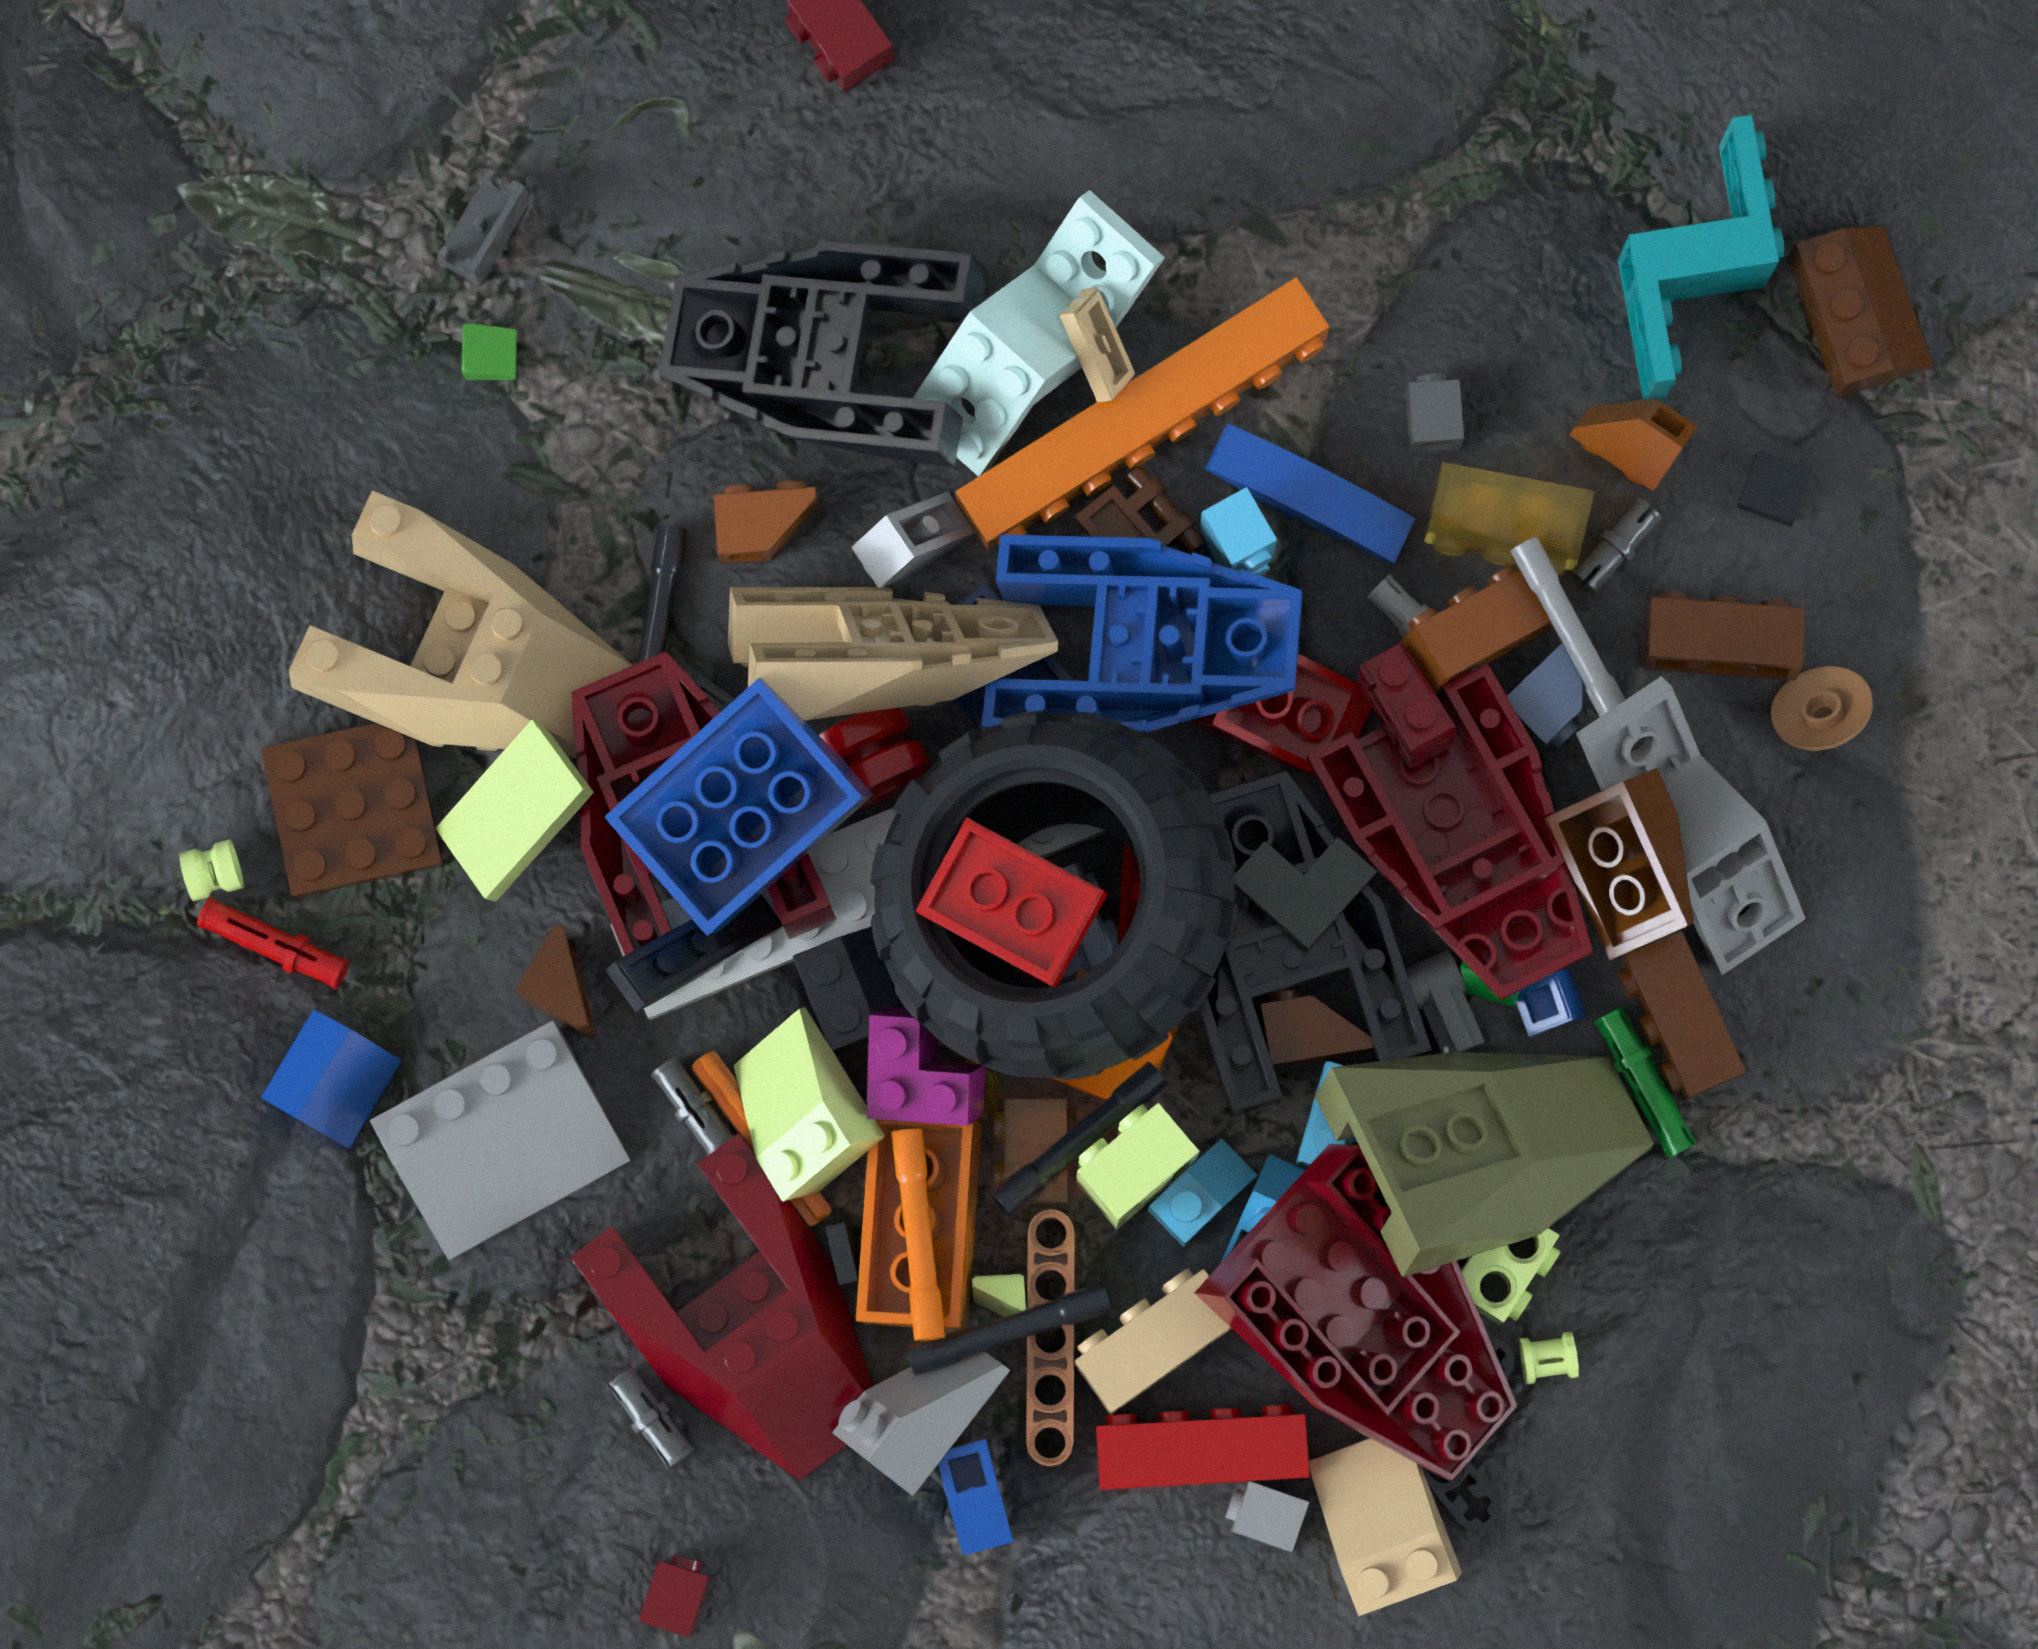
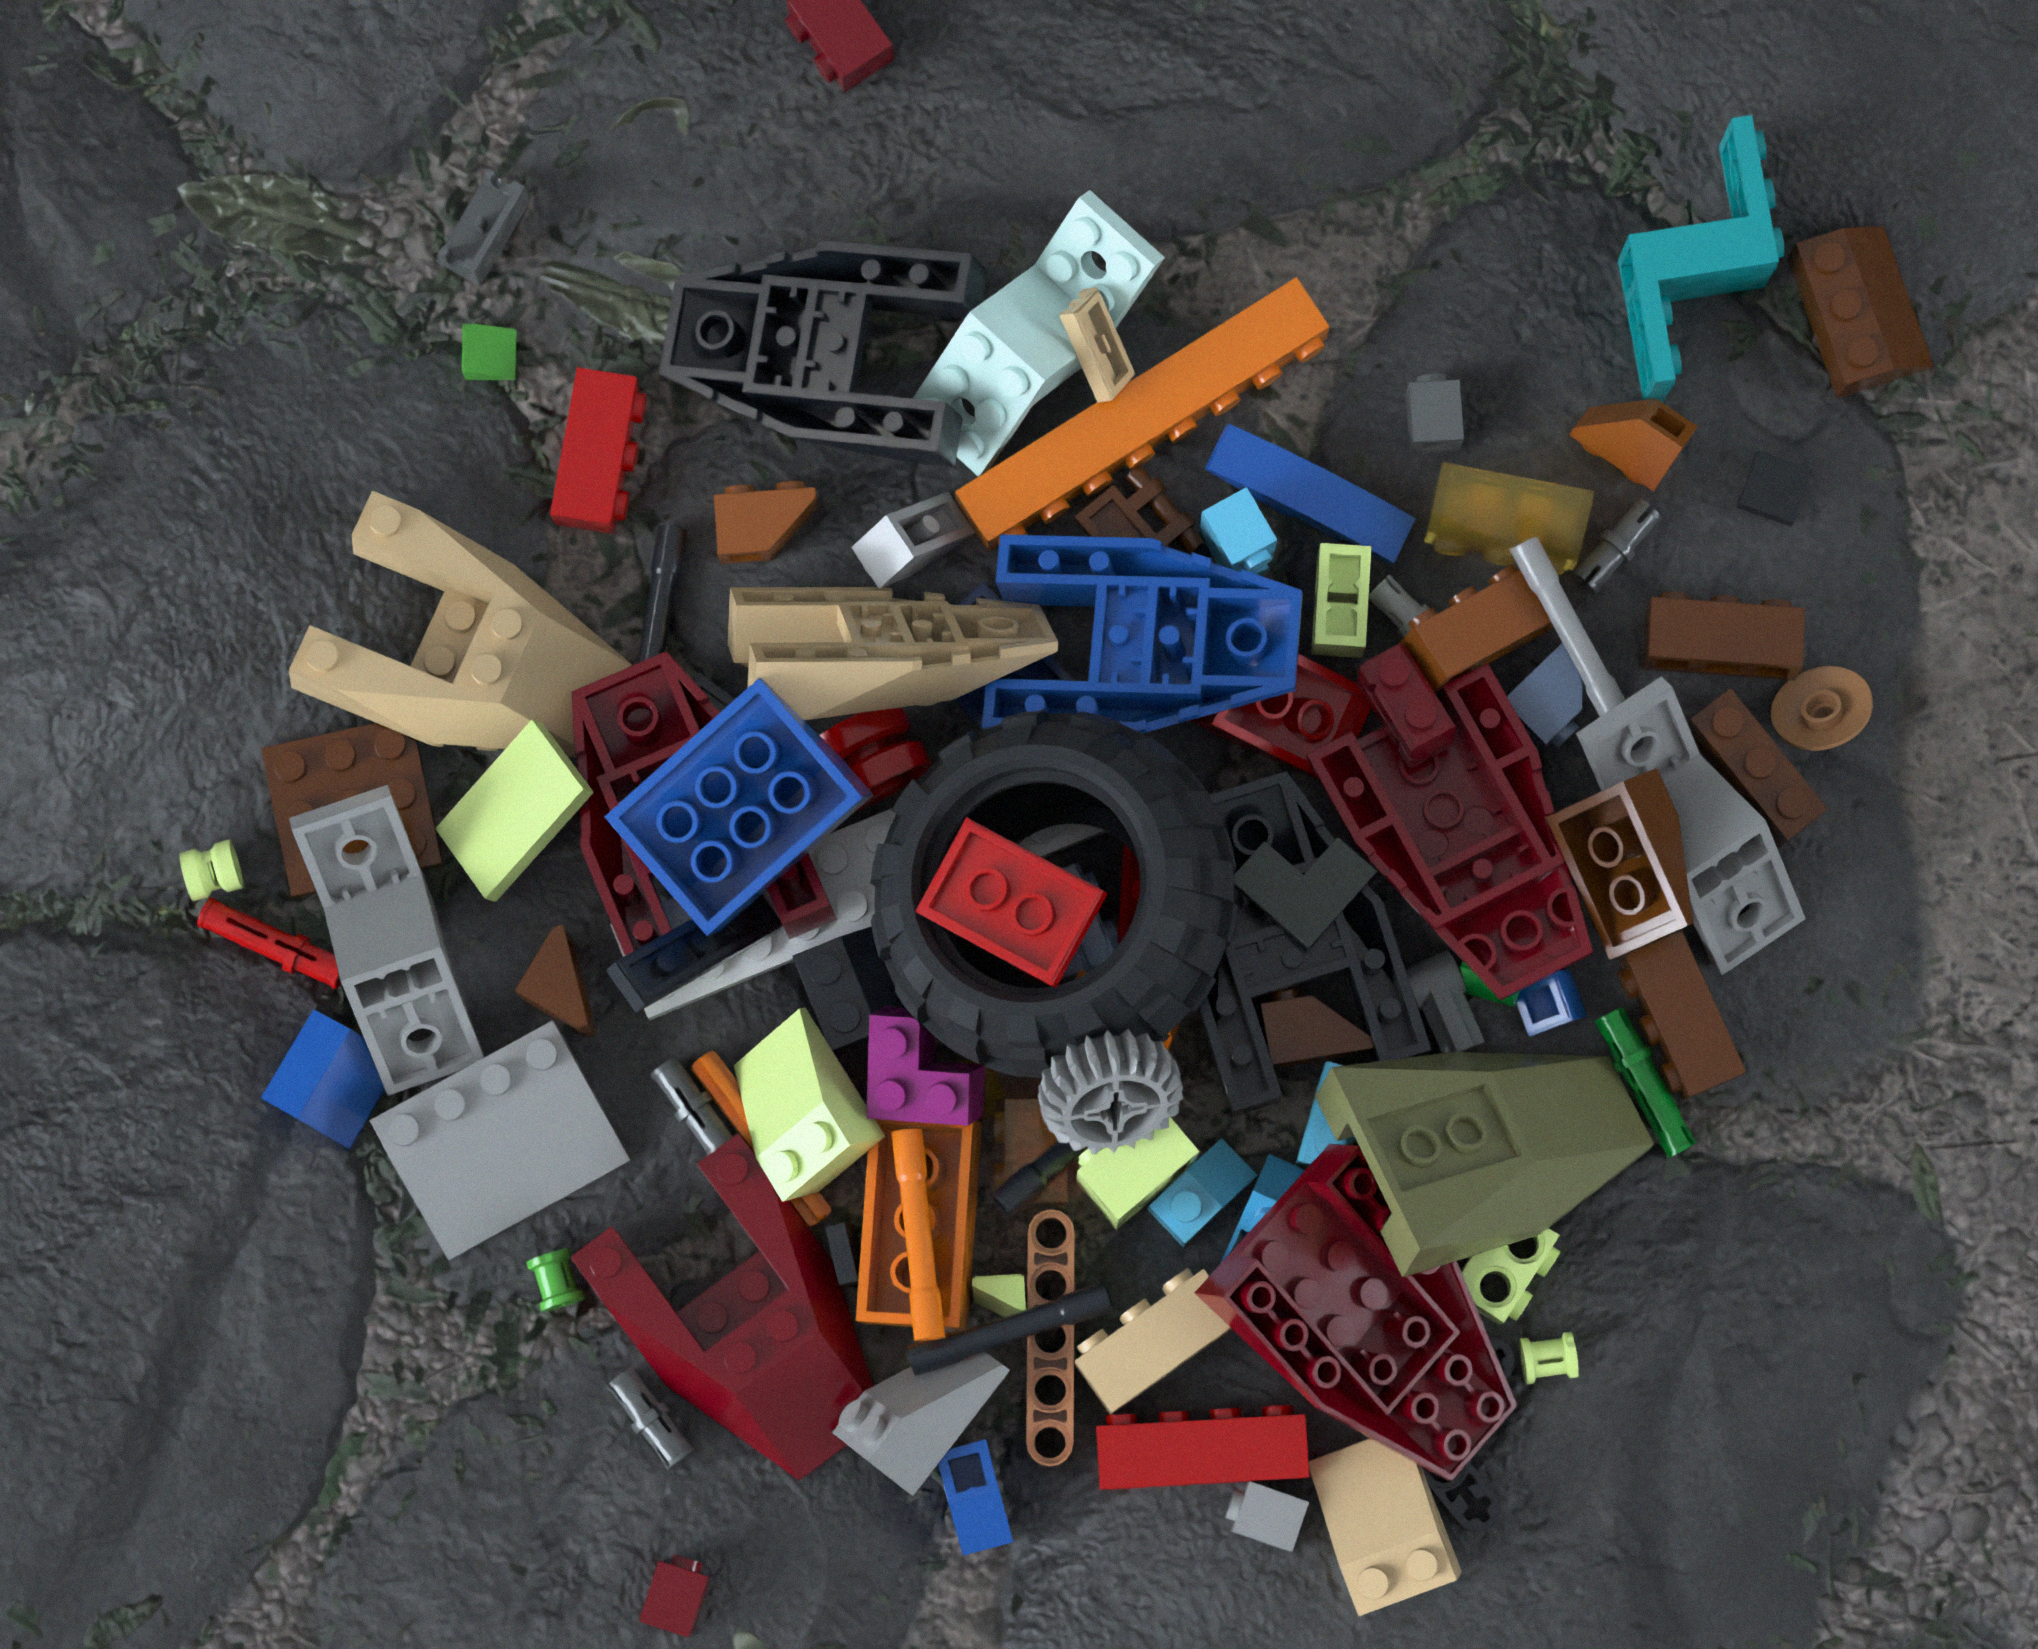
none -> light grey bracket [289,785,484,1096]
none -> bright green bush [526,1248,585,1312]
none -> red brick [550,367,647,534]
none -> light grey gear [1038,1029,1183,1155]
none -> yellowish green brick [1311,543,1371,658]
none -> reddish brown brick [1687,688,1828,848]

